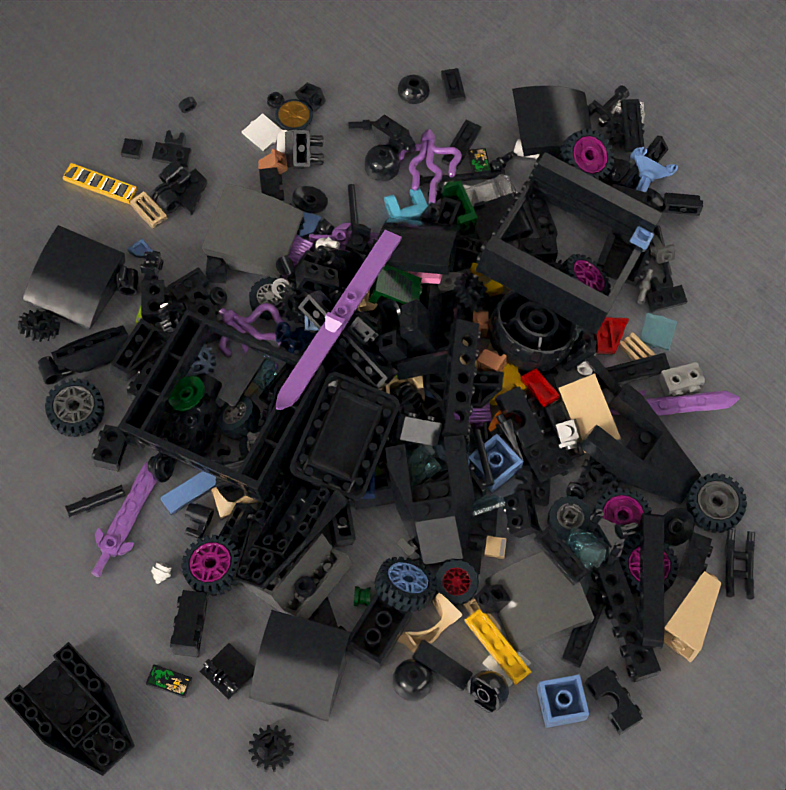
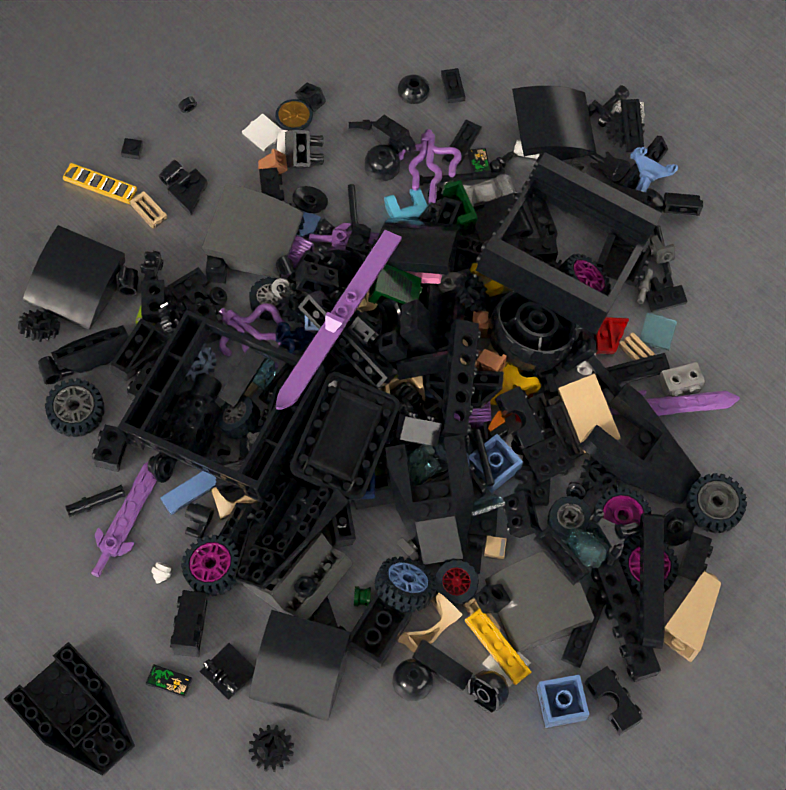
medium blue tile [127,239,153,258] -> none
black piece [150,183,181,214] -> none
black plate [152,130,192,167] -> none
dark green dish [168,376,205,411] -> none
black plate [267,92,285,108] -> none
white plate [315,237,340,250] -> none
black piece [496,413,524,462] -> none
red tile [520,368,560,407] -> none
bracket [556,419,582,450] -> none
wheel [559,129,614,181] -> none
medium blue tile [629,226,654,250] -> none
black piece [725,529,755,600] -> none

